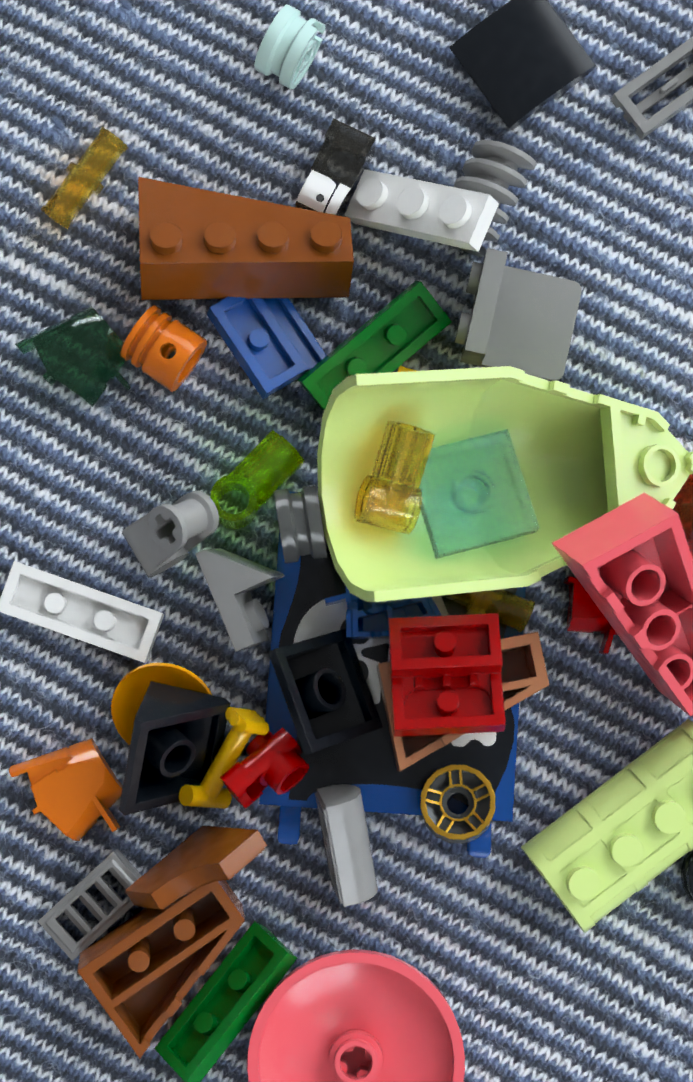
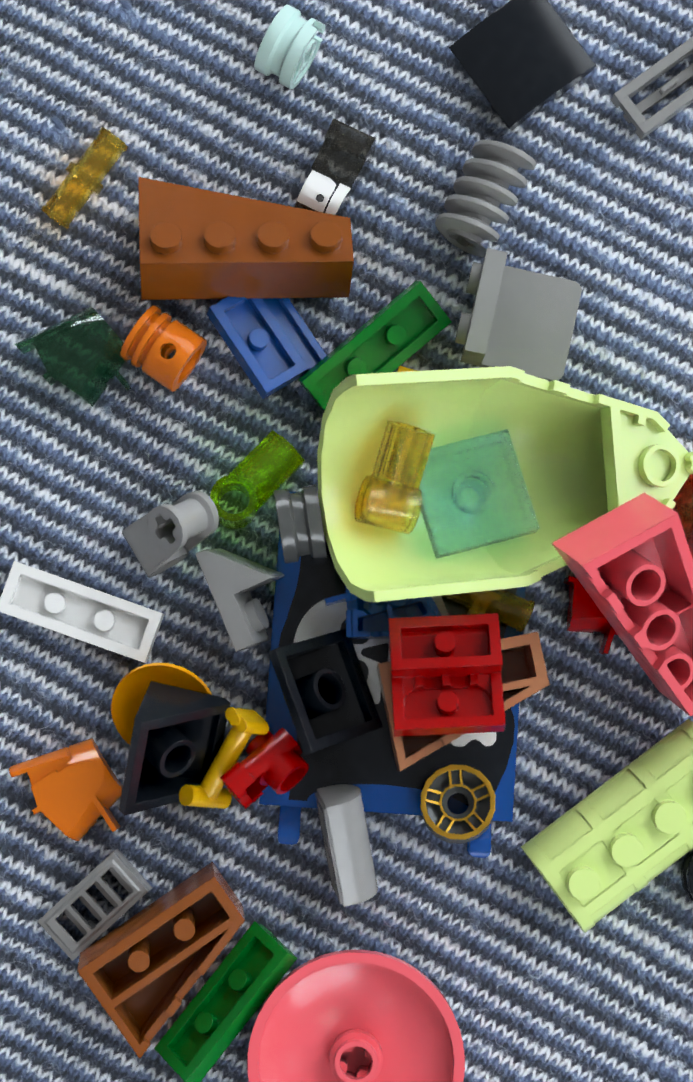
dark orange tile [125,826,267,910] -> none
white plate [345,169,499,252] -> none

